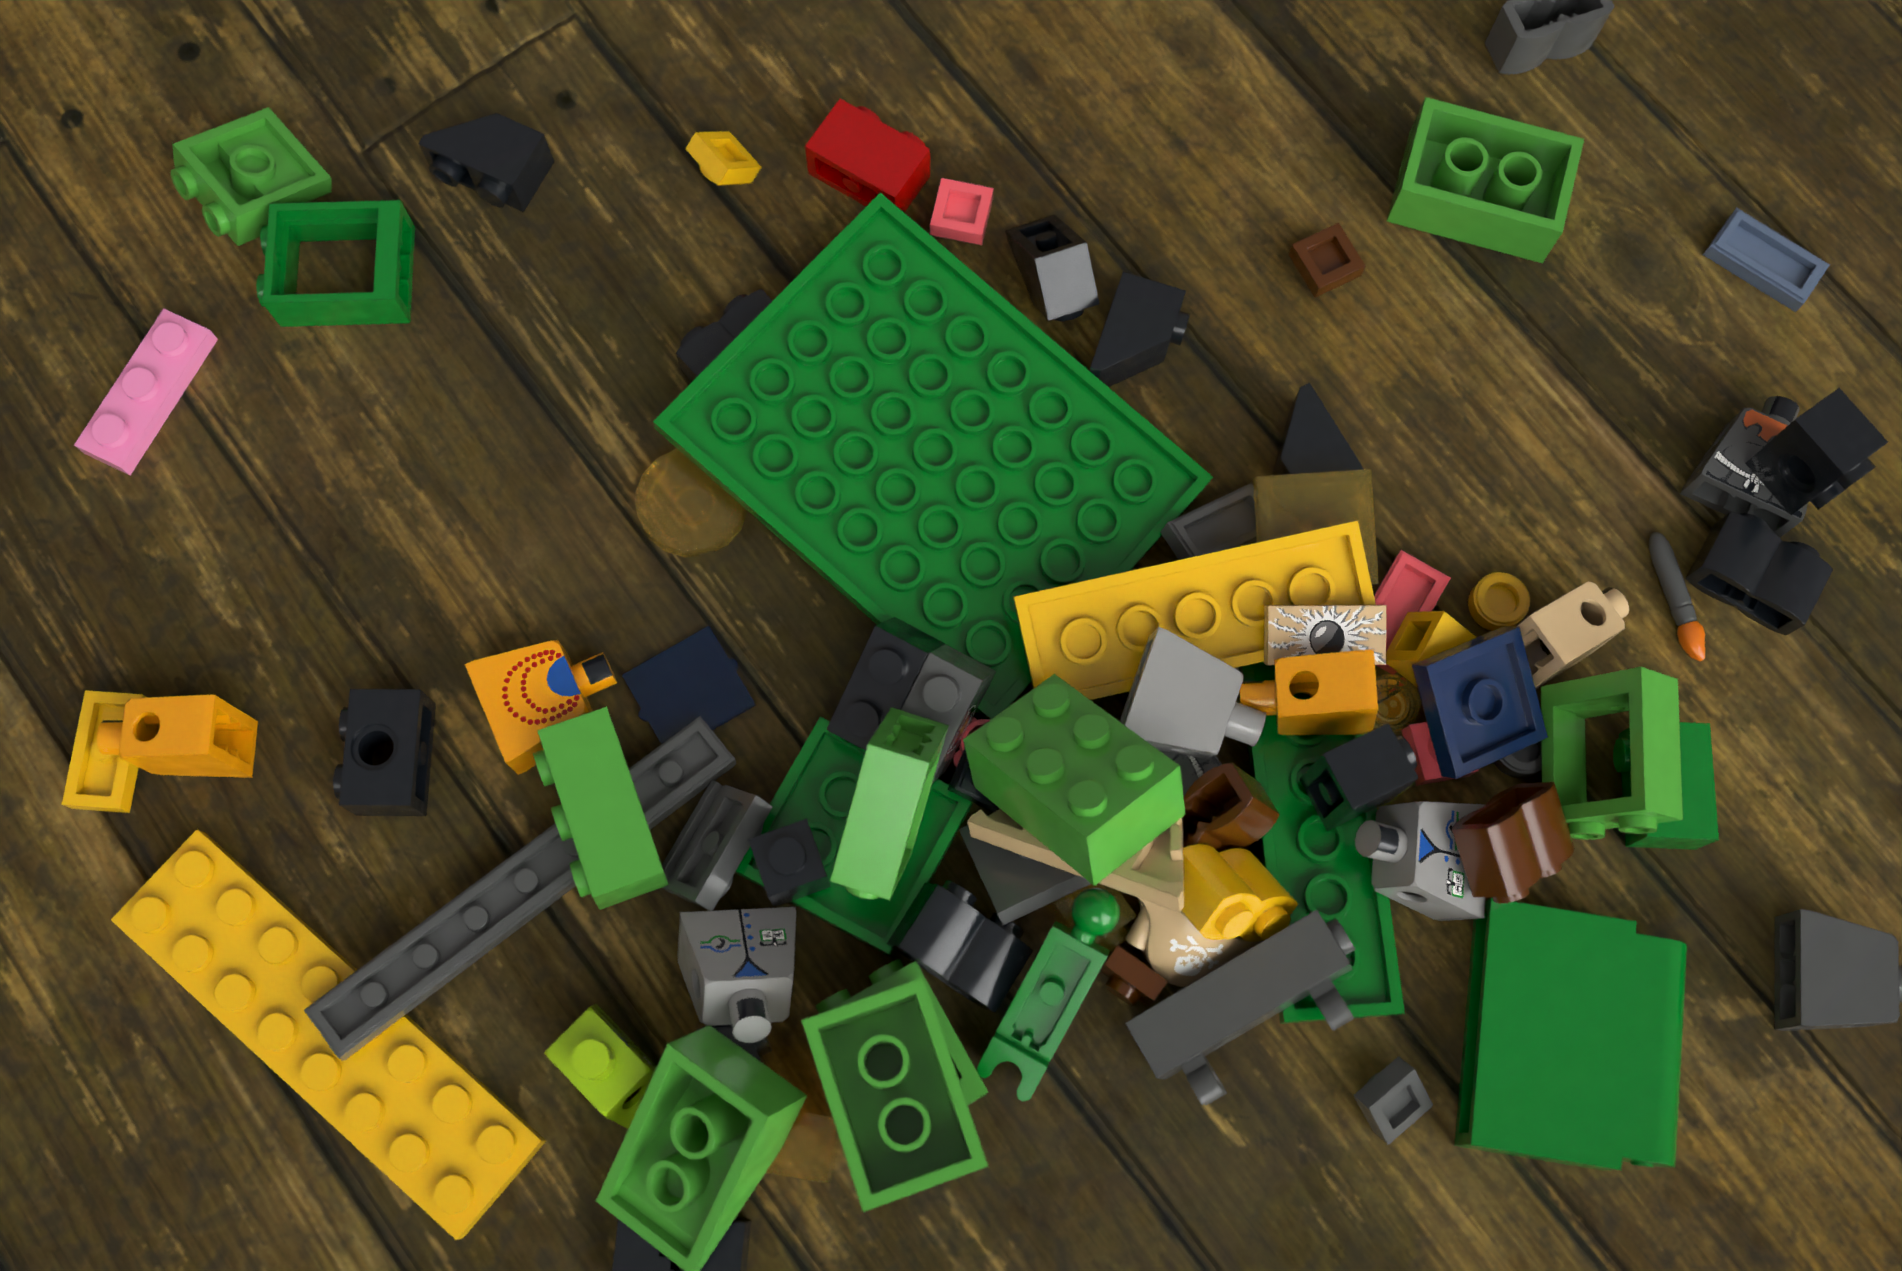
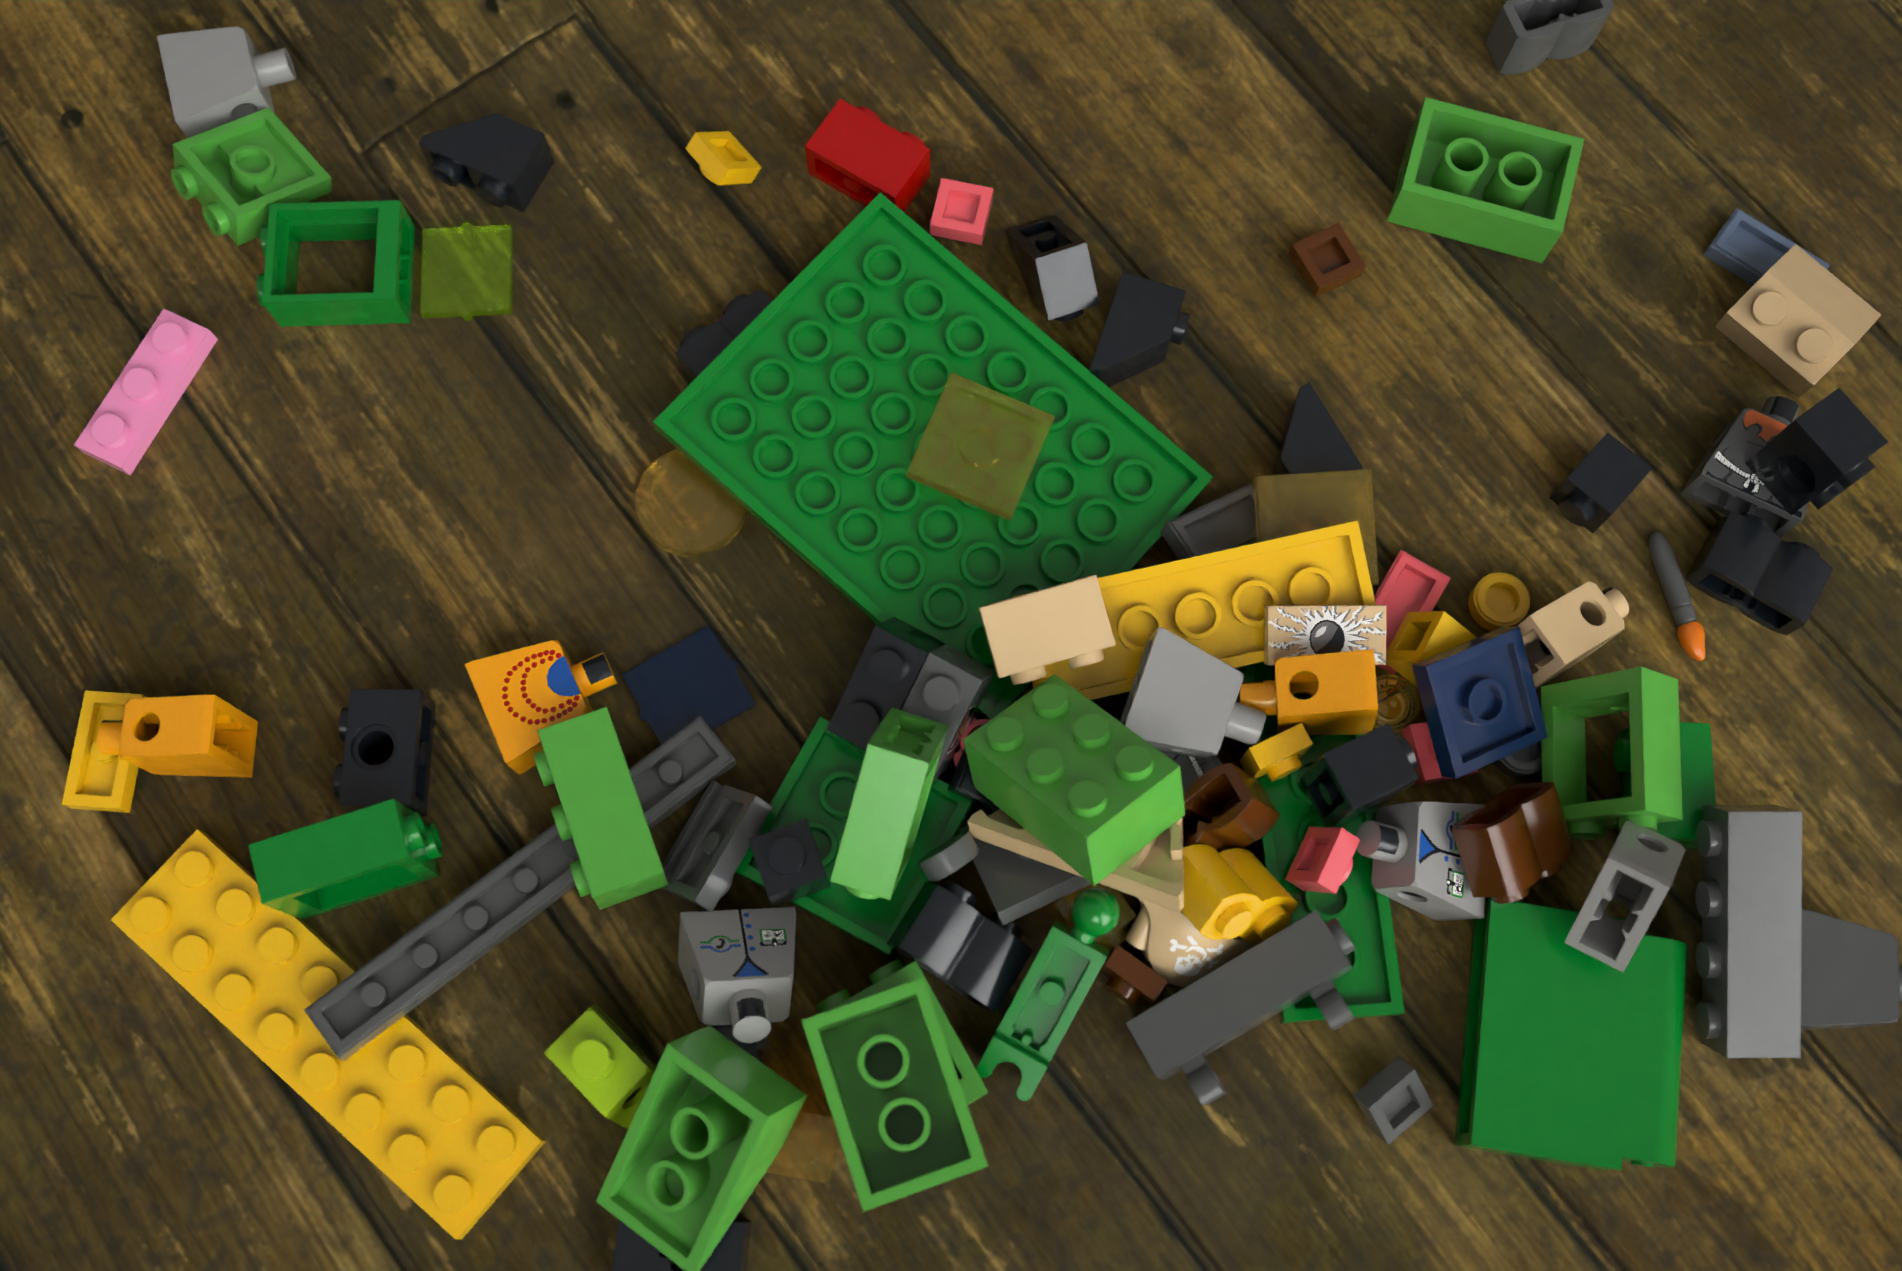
none -> light grey torso [157,26,296,138]
none -> green window [248,799,444,920]
none -> clear neon green piece [420,222,513,321]
none -> clear yellow tile [906,372,1055,521]
none -> dark grey tile [918,830,980,882]
none -> tan brick [978,575,1116,685]
none -> yellow plate [1240,723,1313,782]
none -> coral plate [1285,827,1360,894]
none -> black brick [1549,433,1653,533]
none -> light grey torso [1564,821,1686,973]
none -> brick [1695,805,1802,1058]
none -> tan slope [1715,244,1881,397]

